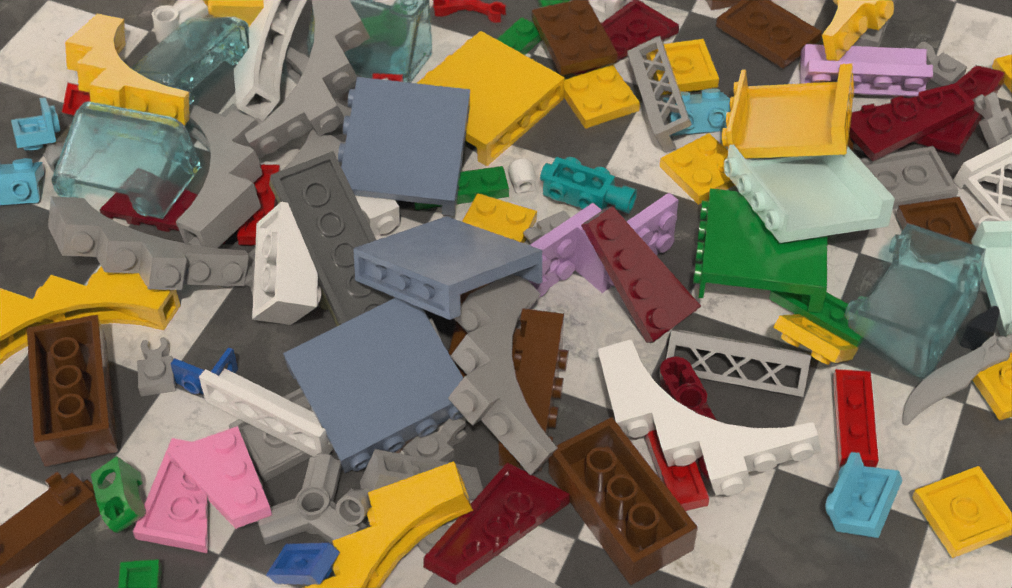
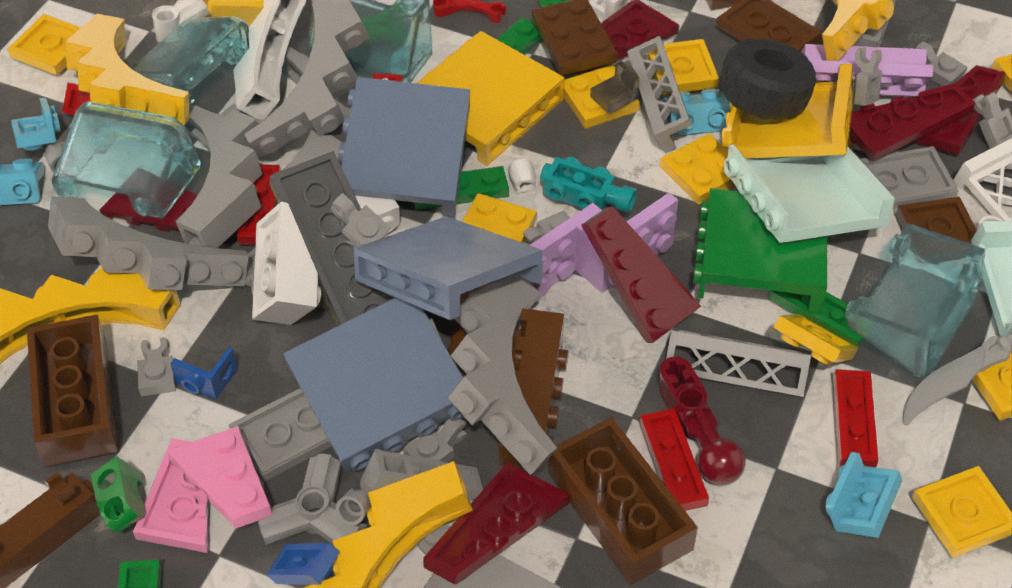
white fence [199,369,333,457] -> none
white arch [597,339,821,496] -> none
black slope [960,306,1000,350] -> none
none -> yellow plate [7,14,81,75]
none -> light grey plate [330,193,391,247]
none -> clear smoke bracket [590,61,639,114]
none -> black tyre [719,38,817,120]
none -> light grey plate [852,47,882,106]

